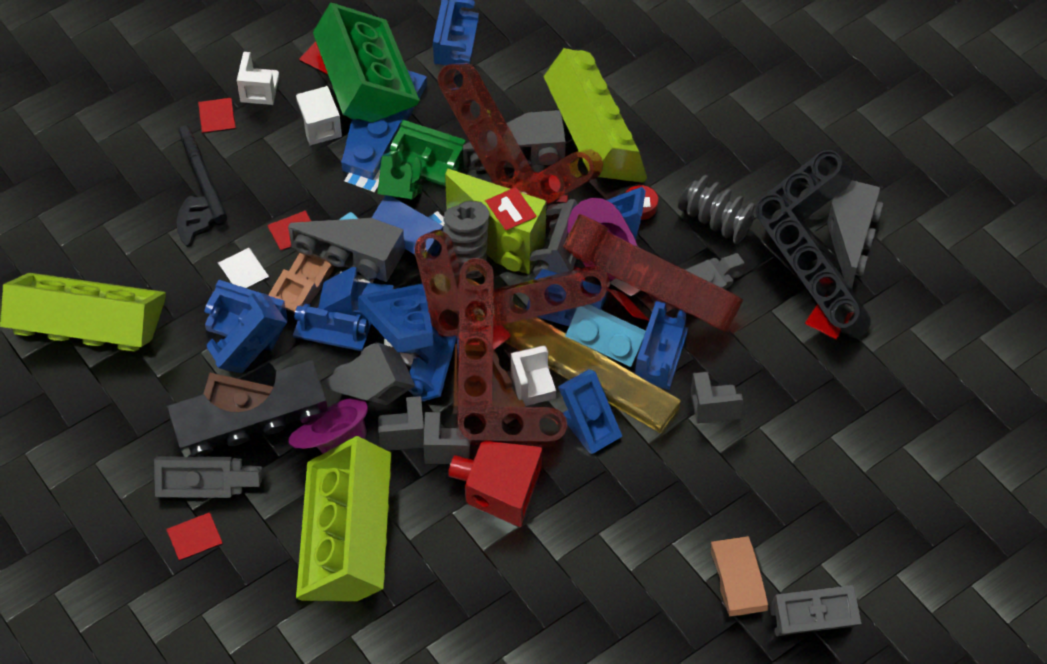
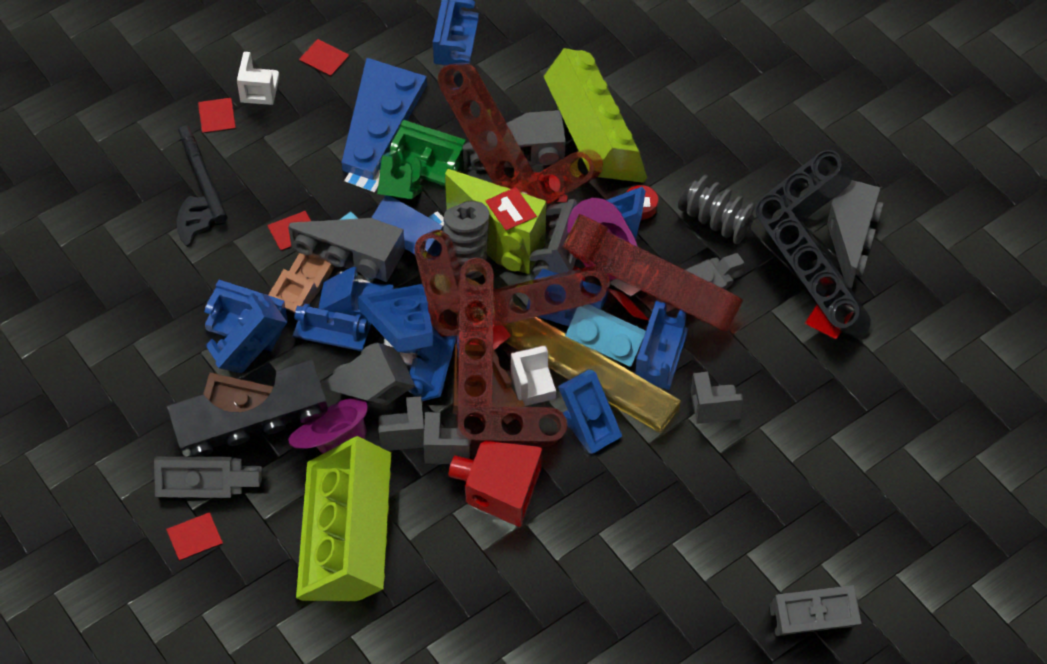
lime slope [0,273,166,351] -> none
white sticker [218,248,269,288] -> none
white panel [296,86,342,146] -> none
green slope [313,2,420,123] -> none
nougat slope [711,536,768,617] -> none

